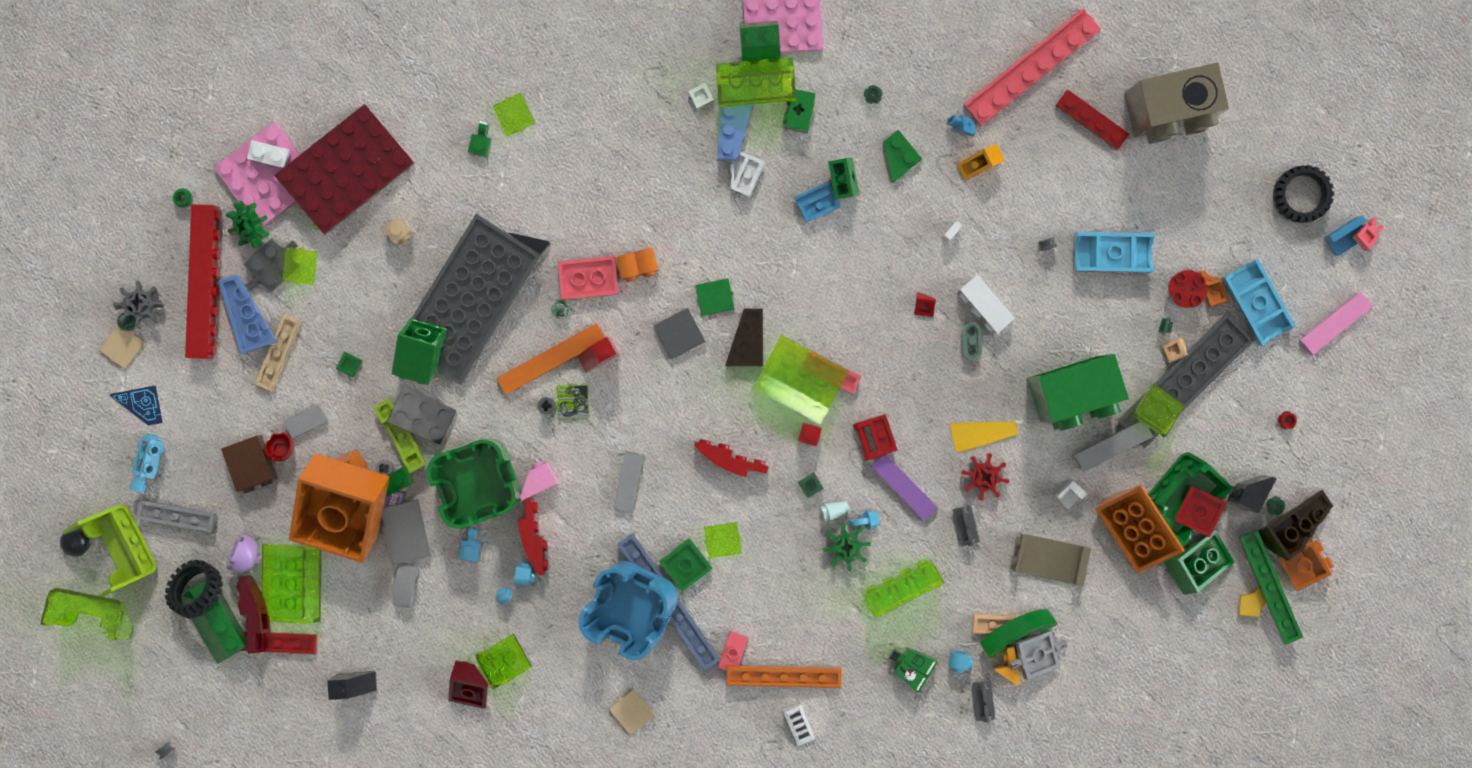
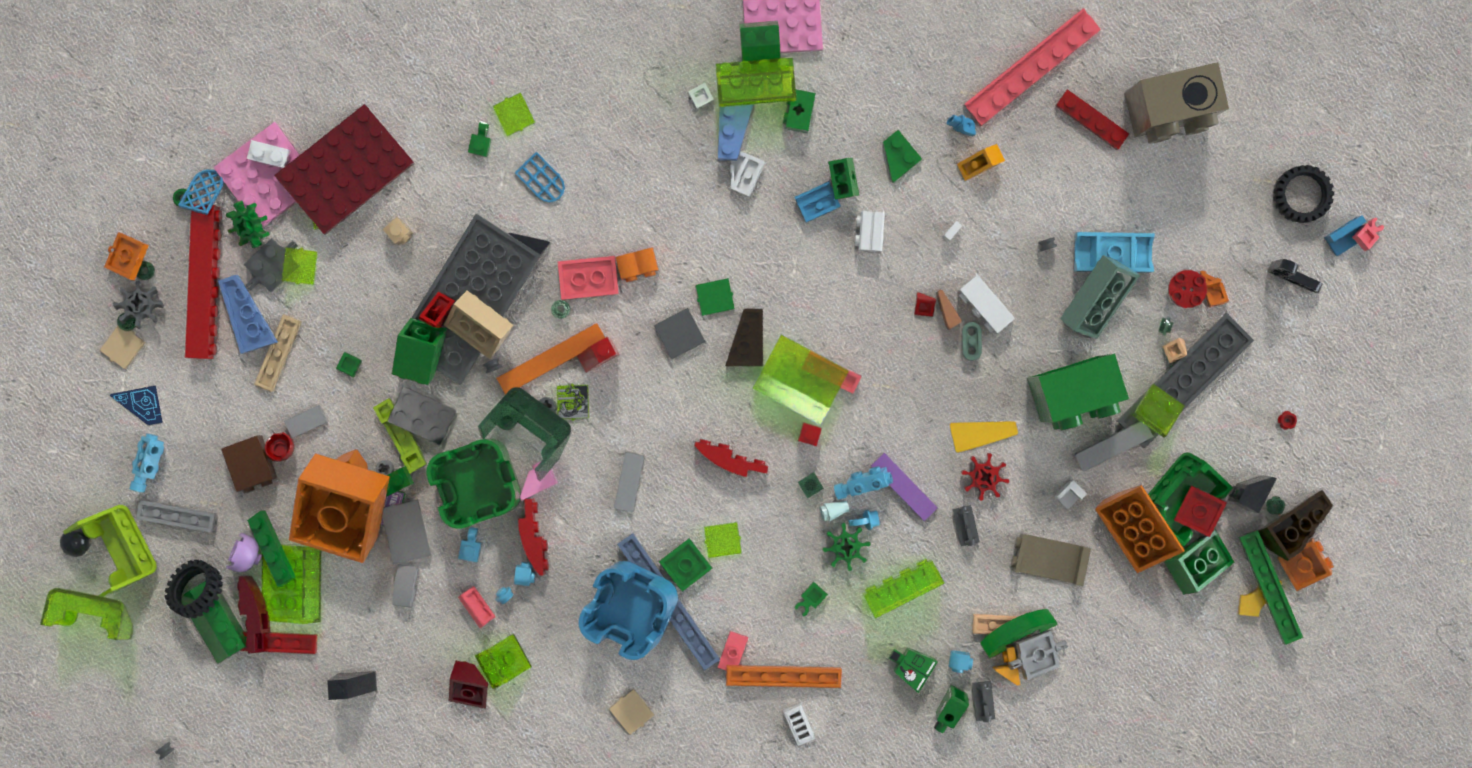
red plate [853,414,898,461] -> none
clear green plate [864,85,883,104] -> none
medium azure piece [1221,259,1296,346] -> none
bright pink tile [1299,292,1373,355] -> none
none -> orange plate [104,232,149,281]
none -> clear green plate [137,261,155,280]
none -> dark azure window [178,169,224,215]
none -> green plate [247,510,296,587]
none -> red slope [419,292,455,328]
none -> tan slope [444,291,513,359]
none -> coral plate [458,586,496,628]
none -> clear green windscreen [477,387,571,481]
none -> dark grey bush [483,358,502,373]
none -> dark azure window [515,152,565,202]
none -> green plate [794,581,828,617]
none -> medium azure brick [834,466,893,500]
none -> white brick [855,211,885,252]
none -> green torso [934,685,969,733]
none -> nougat slope [936,290,962,330]
none -> sand green slope [1060,255,1140,339]
none -> black beam [1268,259,1323,293]

